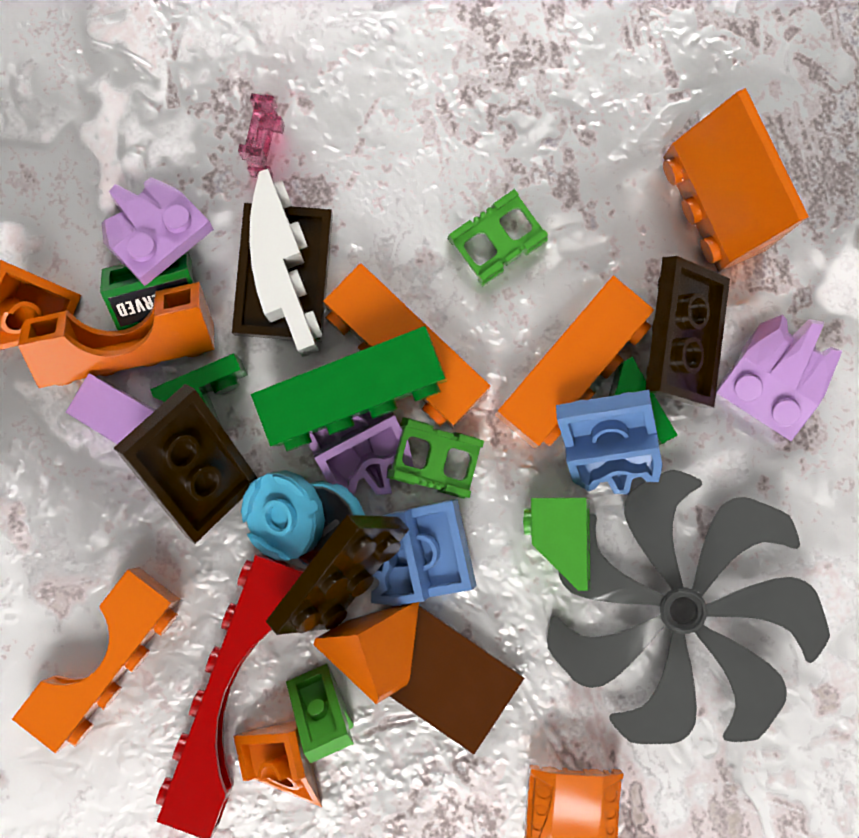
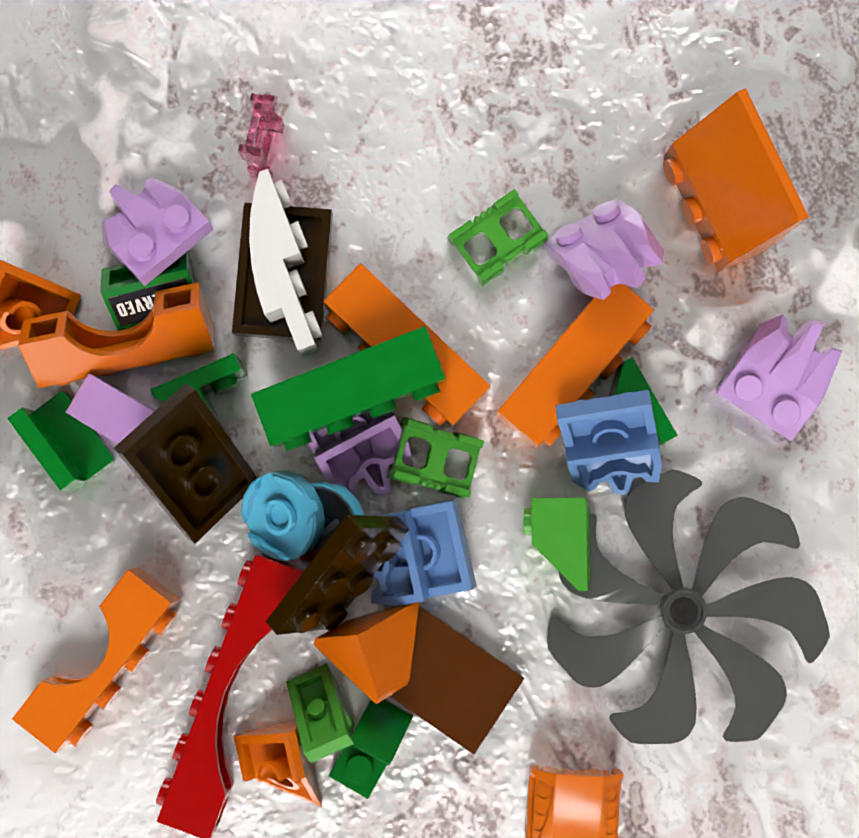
dark brown plate [645,256,730,408] -> none
none -> green panel [7,391,116,492]
none -> green slope [329,699,413,799]
none -> lavender plate [543,199,664,300]

